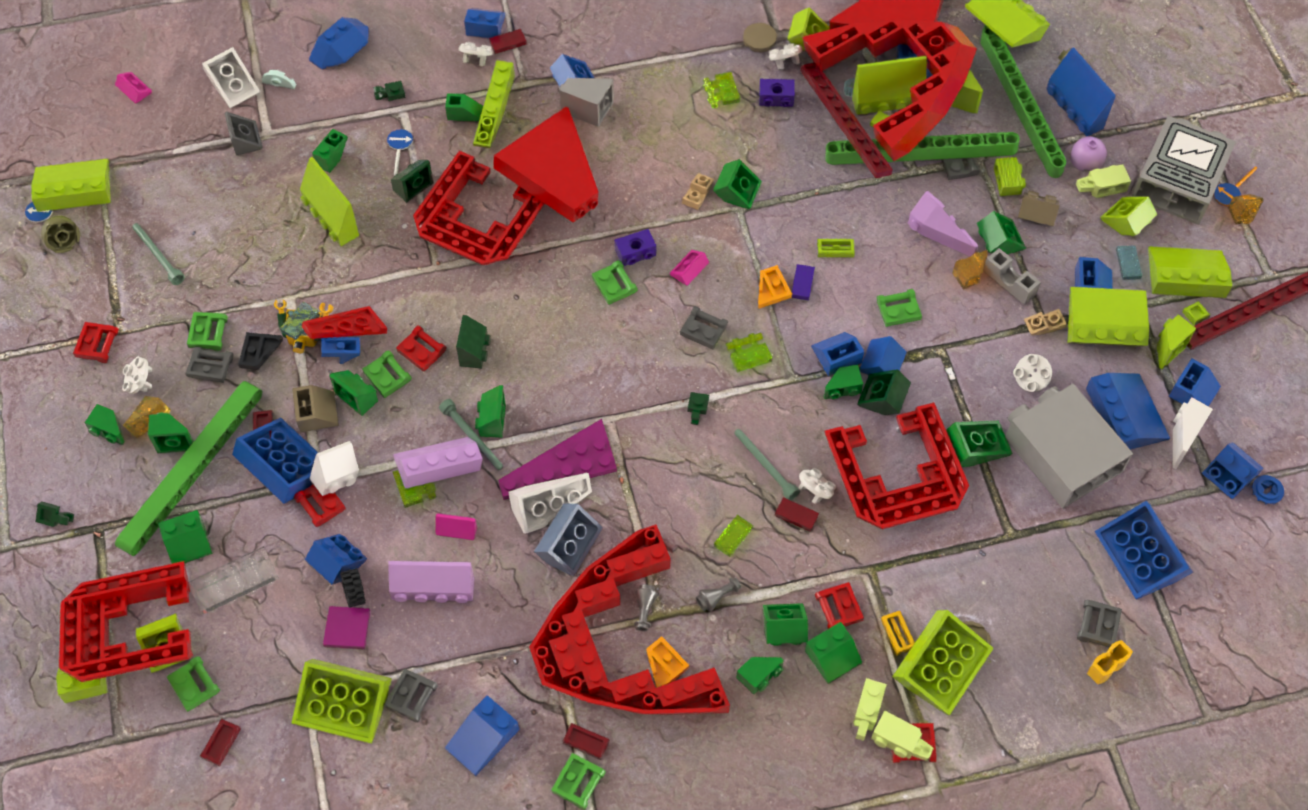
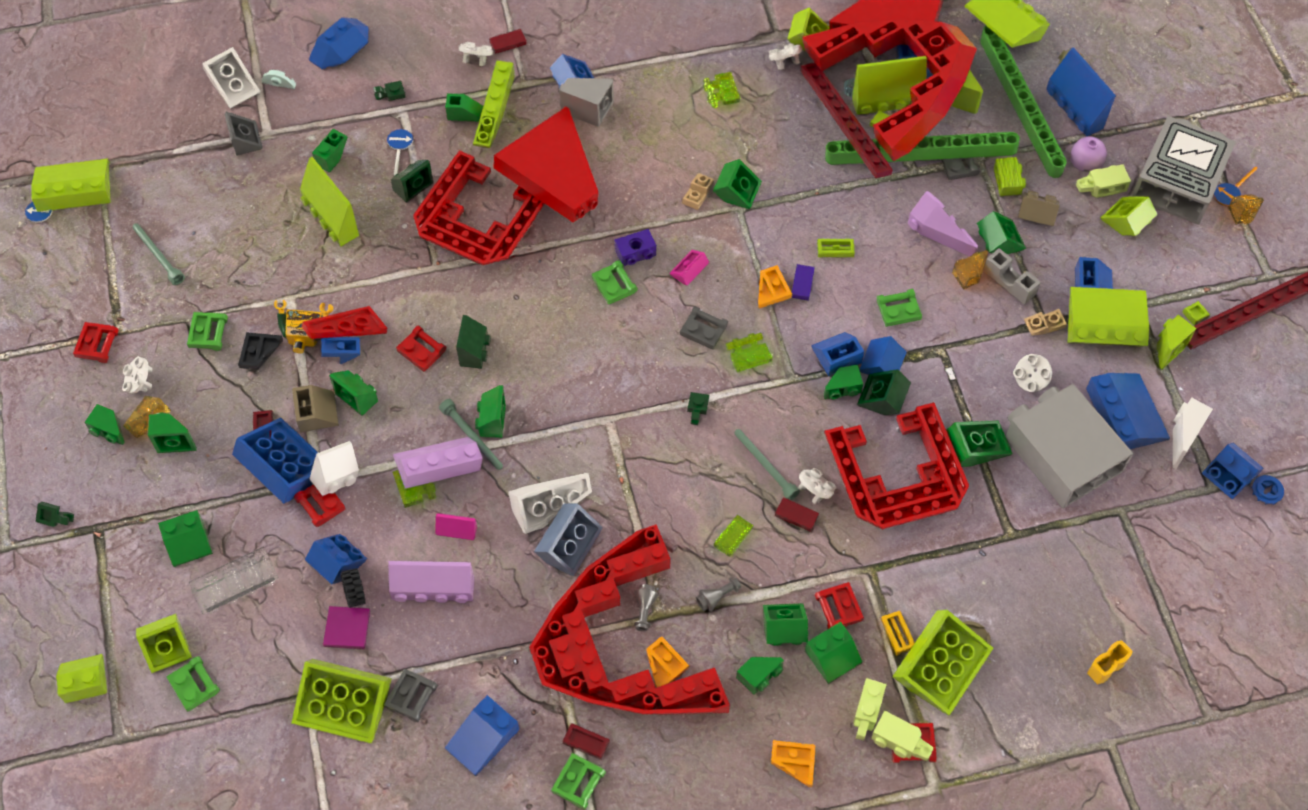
olive cylinder [41,216,80,253] -> none
red slope [59,561,193,682] -> none
dark pink slope [115,72,152,103] -> none
bright green beam [115,381,263,556] -> none
dark grey plate [185,347,233,383] -> none
dark red tile [200,719,241,767] -> none
clear light blue tile [280,302,319,340] -> none
bright green plate [362,350,412,398] -> none
blue slope [464,8,505,38] -> none
magenta wing [498,419,617,500] -> none
dark tan tile [743,23,777,53] -> none
dark purple brick [759,79,795,107] -> none
dark grey plate [1077,600,1122,648] -> none
blue slope [1095,500,1193,600] -> none
clear light blue tile [1116,245,1142,280] -> none
lime slope [1148,246,1232,298] -> none
blue slope [1169,358,1221,407] -> none
none -> light orange wing [771,740,815,787]

